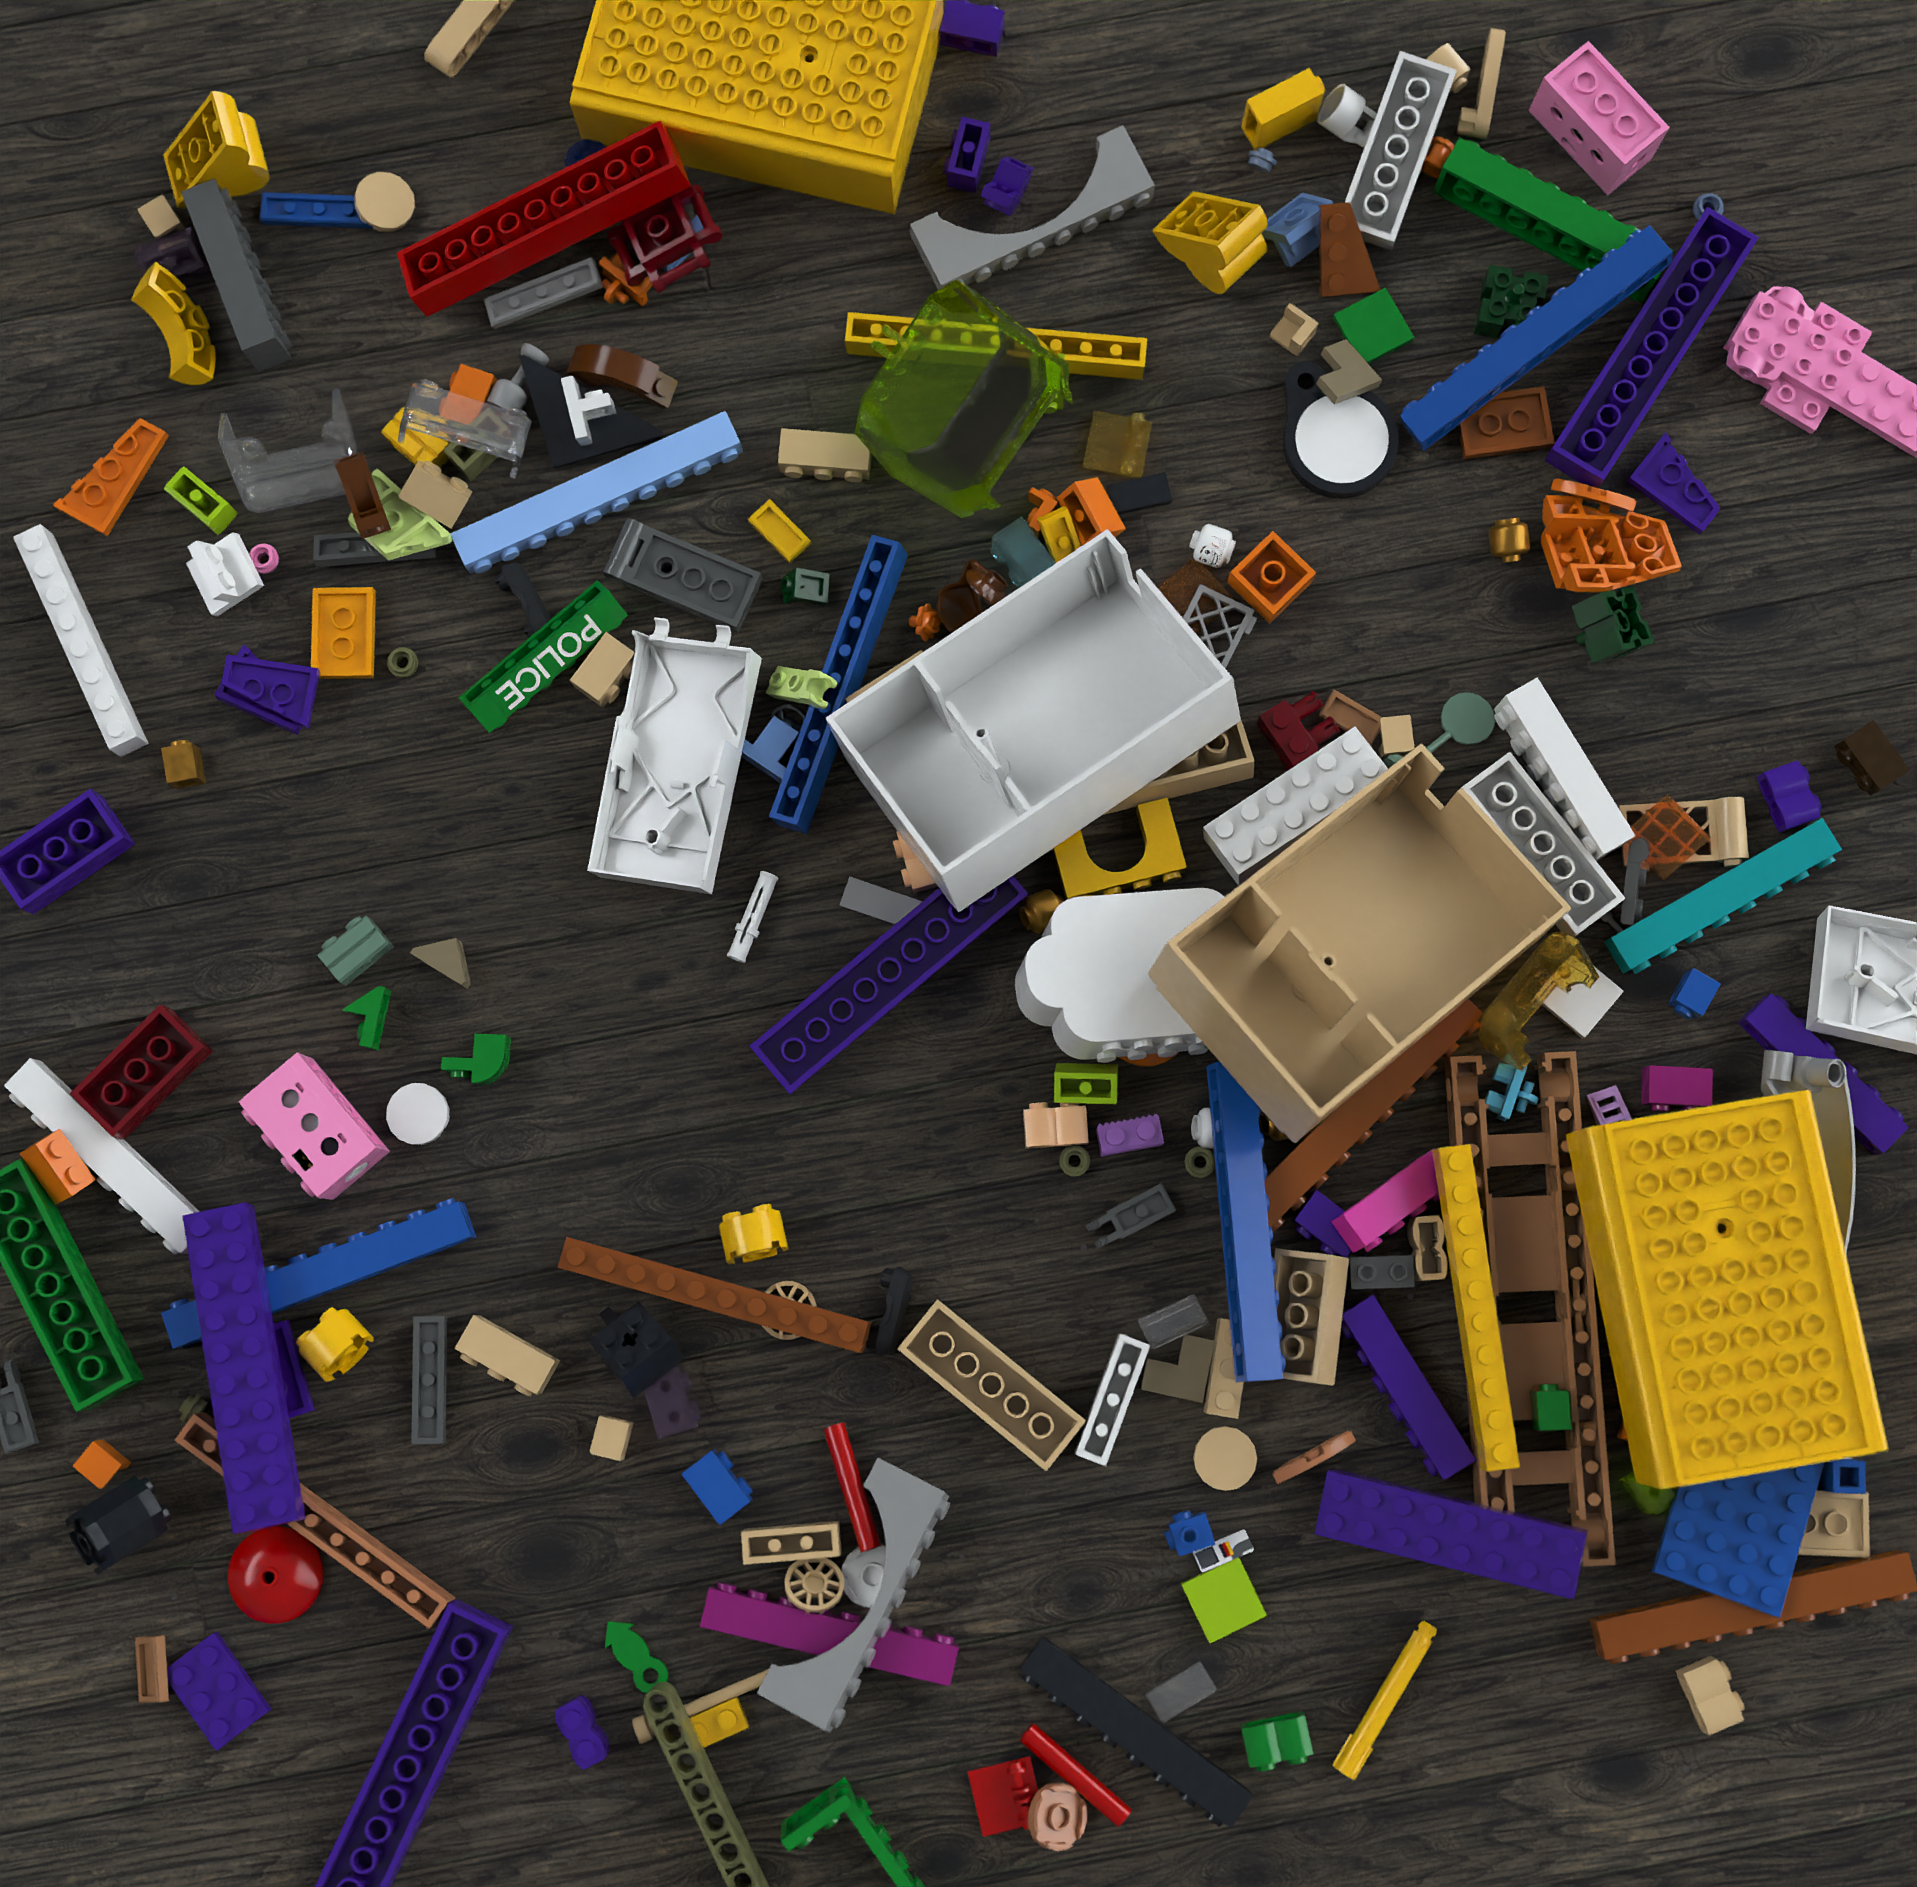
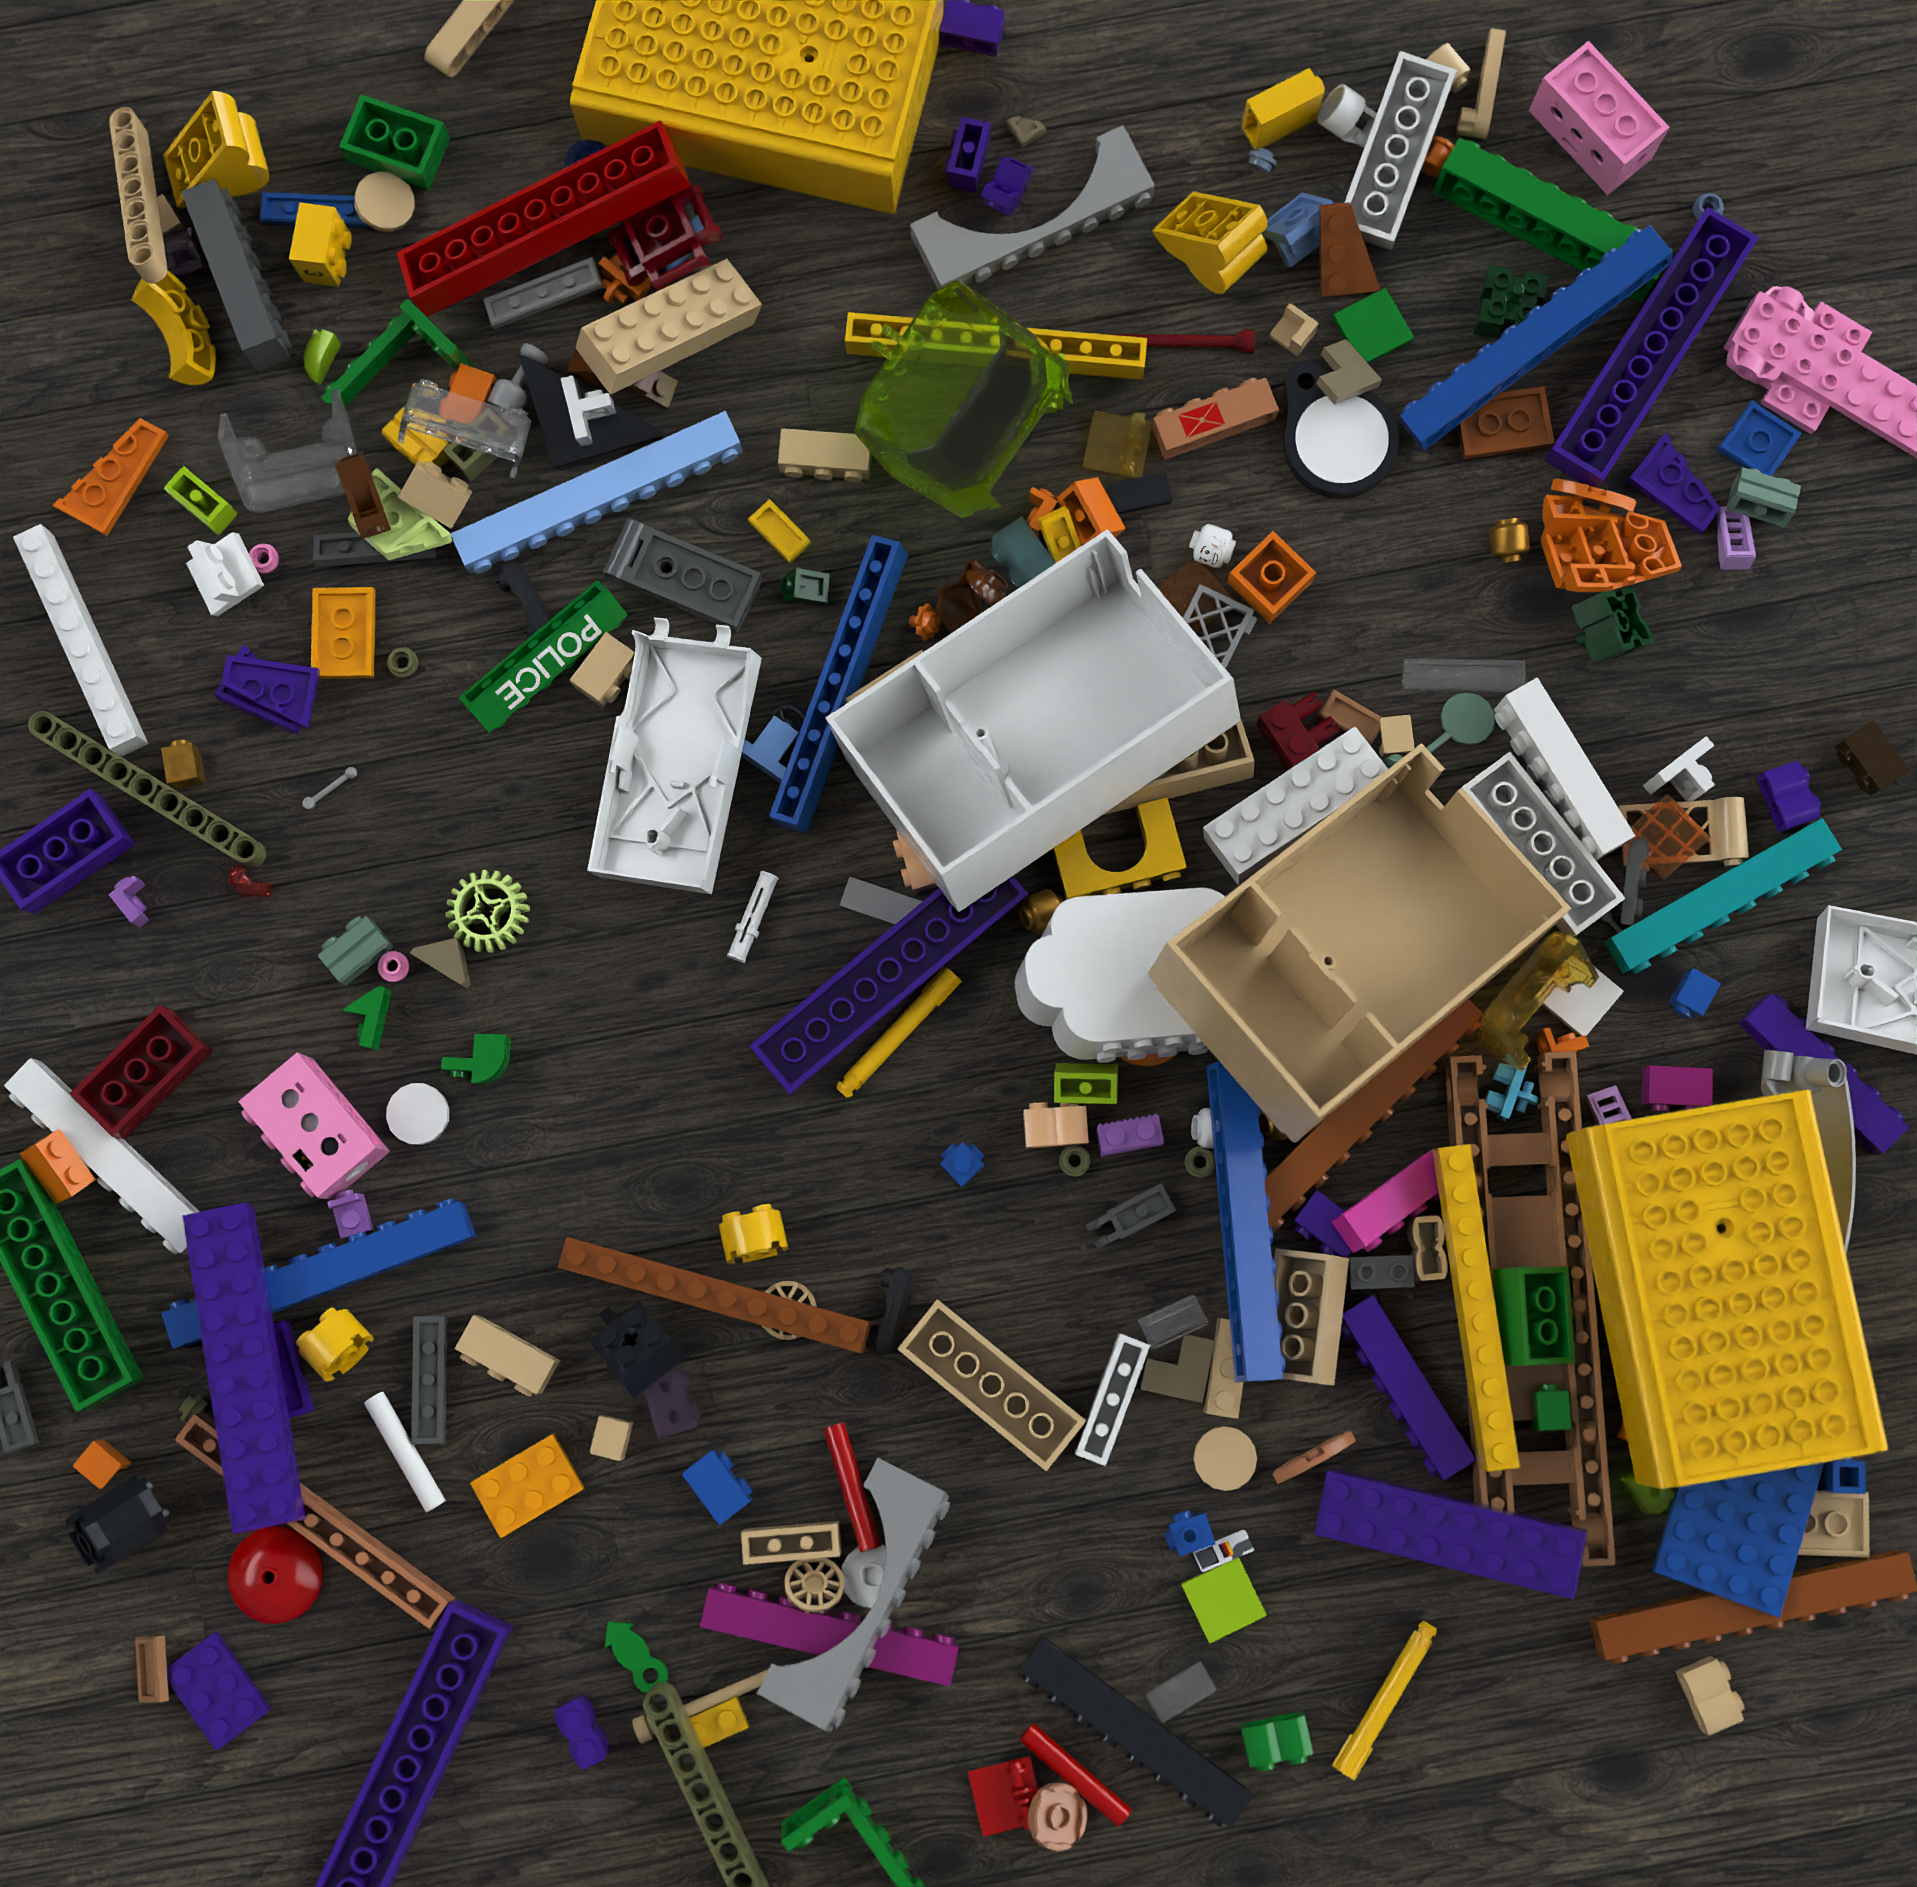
yellowish green plate [766,666,837,709] -> none
none -> olive beam [28,711,266,868]
none -> medium lavender bracket [108,876,149,928]
none -> tan beam [109,107,167,283]
none -> clear red arm [228,865,271,897]
none -> yellow brick [289,202,352,287]
none -> light grey hinge [302,767,357,810]
none -> lime brick [303,329,341,385]
none -> green bracket [321,298,474,411]
none -> medium lavender bracket [327,1189,374,1239]
none -> green brick [339,94,450,190]
none -> white piece [364,1392,446,1513]
none -> bright pink plate [378,951,409,982]
none -> yellowish green gear [446,870,530,953]
none -> light orange plate [470,1434,585,1538]
none -> tan brick [576,259,762,395]
none -> yellow piece [836,966,962,1098]
none -> blue brick [940,1142,985,1188]
none -> dark tan tile [1006,116,1047,148]
none -> dark red piece [1115,329,1255,354]
none -> nougat brick [1152,378,1279,460]
none -> clear tile [1402,659,1525,692]
none -> green brick [1493,1266,1575,1366]
none -> orange bracket [1536,1027,1589,1054]
none -> white bracket [1643,736,1715,802]
none -> blue tile [1716,400,1802,476]
none -> lavender slope [1716,506,1756,570]
none -> sand green brick [1727,467,1801,528]

